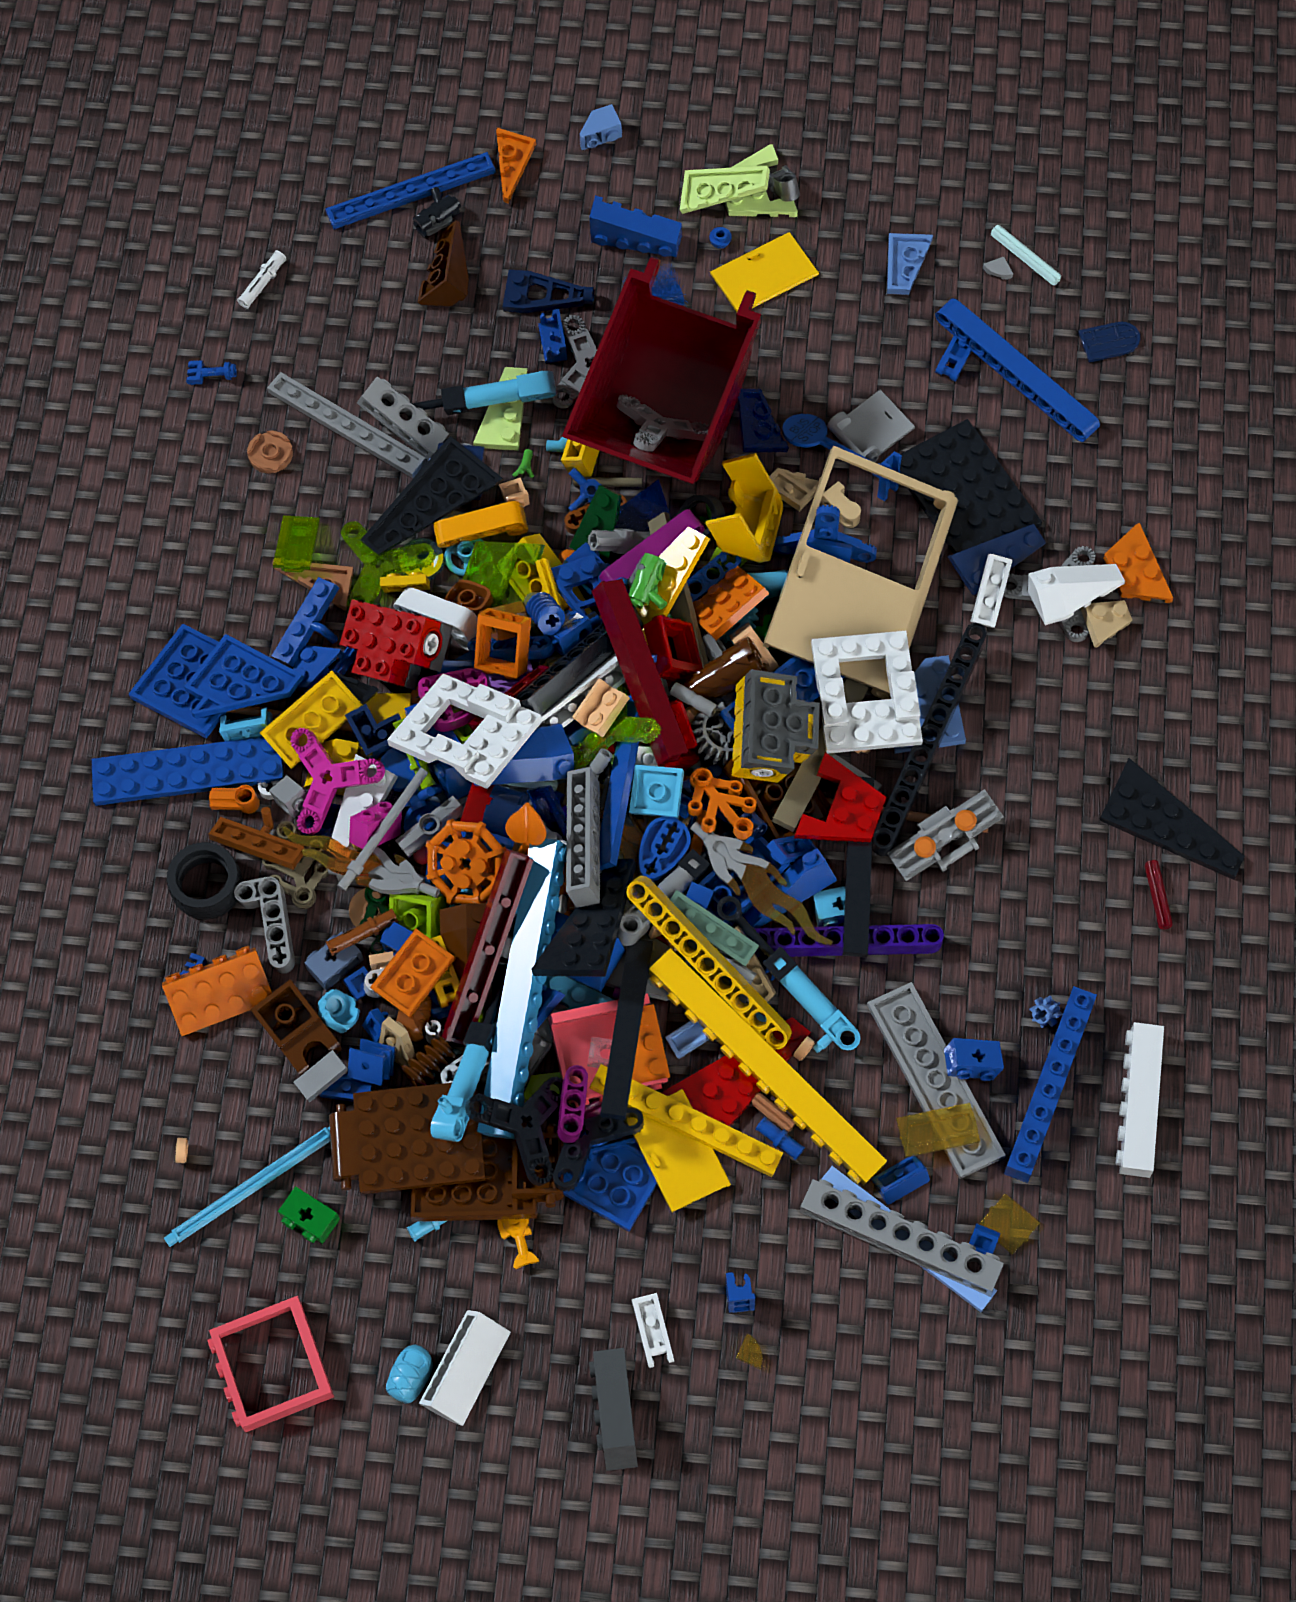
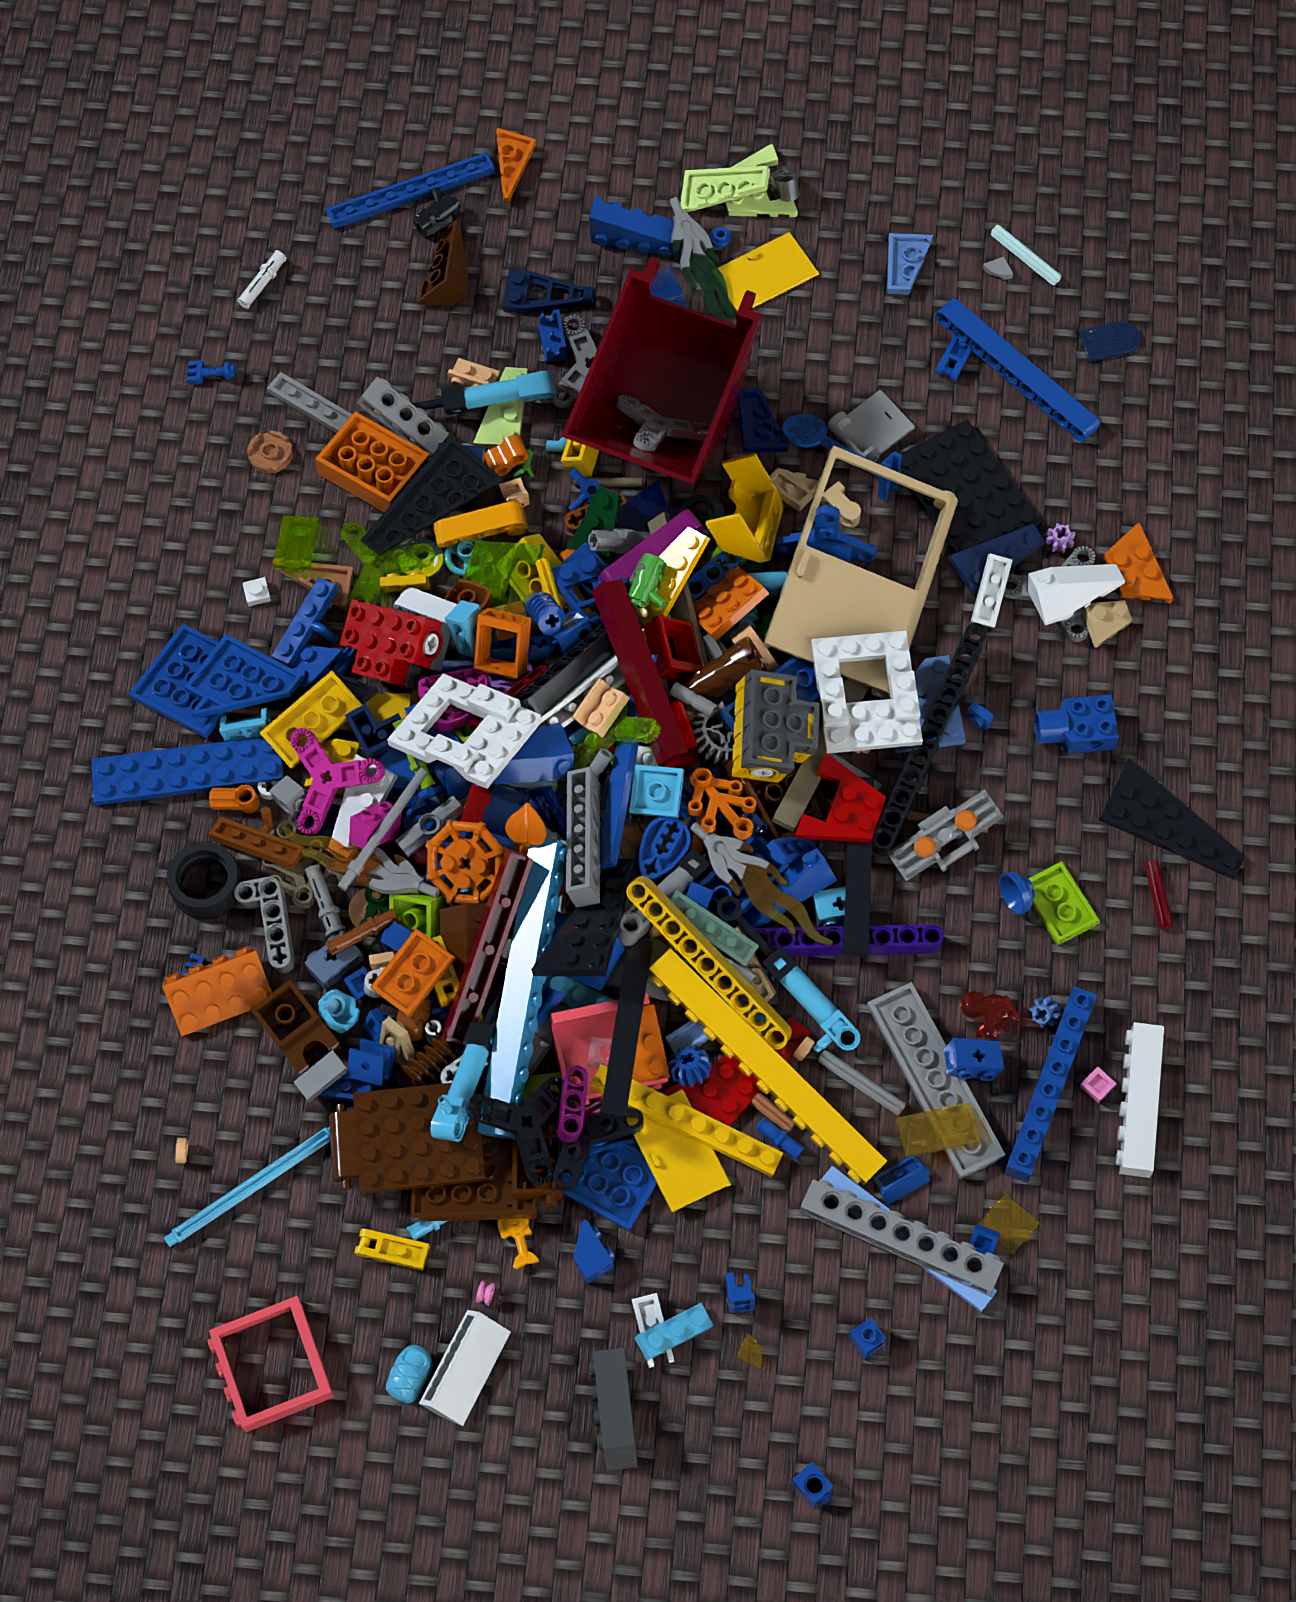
green brick [278,1186,340,1245] -> none
medium blue slope [579,104,622,150] -> none
none -> white plate [242,577,271,607]
none -> light grey pin [305,865,347,938]
none -> orange slope [315,411,430,512]
none -> yellow plate [354,1229,430,1271]
none -> medium azure brick [445,600,493,658]
none -> light nougat bracket [447,358,500,388]
none -> bright pink bush [476,1280,495,1306]
none -> orange axle [484,435,529,477]
none -> blue slope [573,1220,615,1284]
none -> medium azure plate [634,1303,714,1361]
none -> blue gear [668,1044,711,1087]
none -> piece [670,197,734,322]
none -> blue brick [792,1462,834,1508]
none -> light grey axle [818,1050,906,1115]
none -> blue brick [849,1317,886,1360]
none -> clear red animal [960,991,1019,1040]
none -> blue plate [967,701,994,732]
none -> blue piece [999,871,1035,915]
none -> lime tile [1029,861,1100,946]
none -> blue brick [1035,695,1119,754]
none -> lavender gear [1046,523,1075,553]
none -> bright pink plate [1080,1067,1117,1103]

